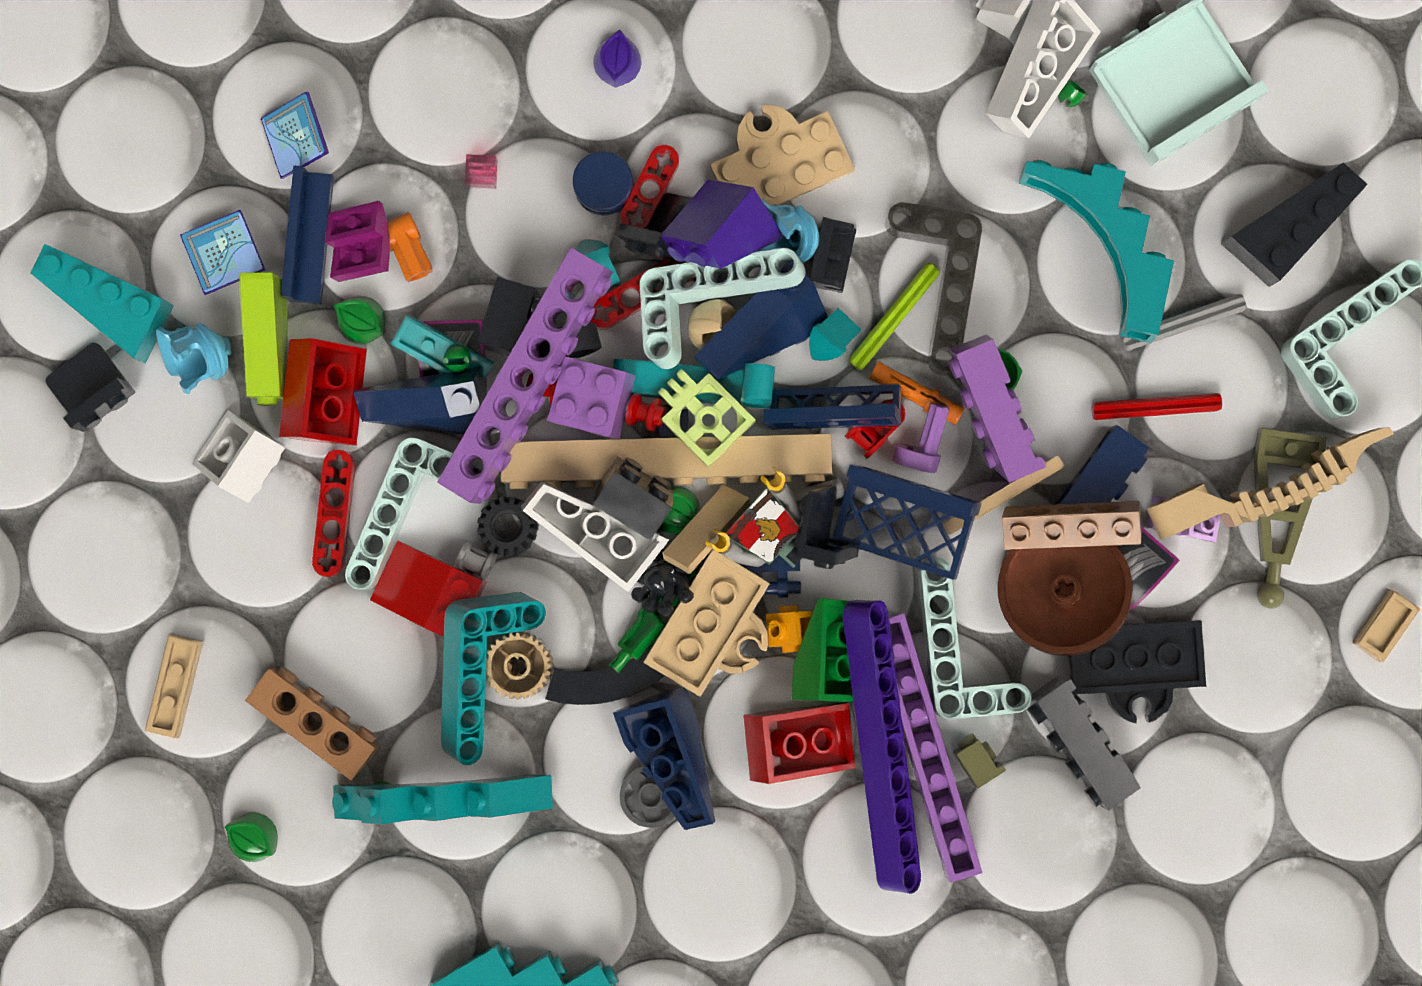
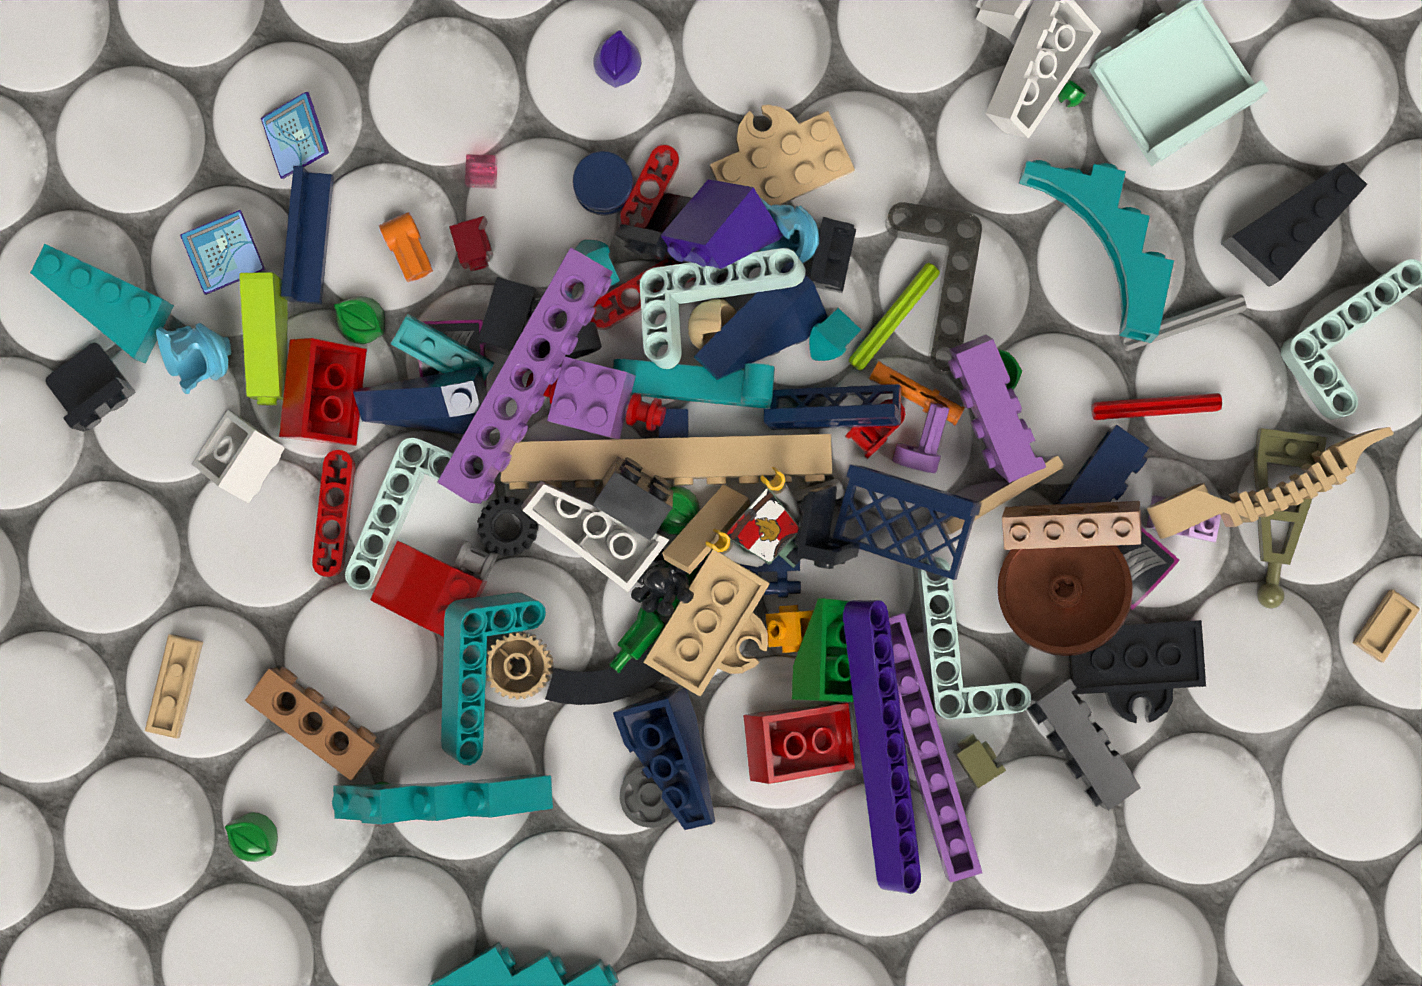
magenta slope [325,201,390,282] -> none
green hinge [443,344,471,372] -> none
yellowish green piece [657,369,756,468] -> none
none -> dark red window [449,216,493,271]

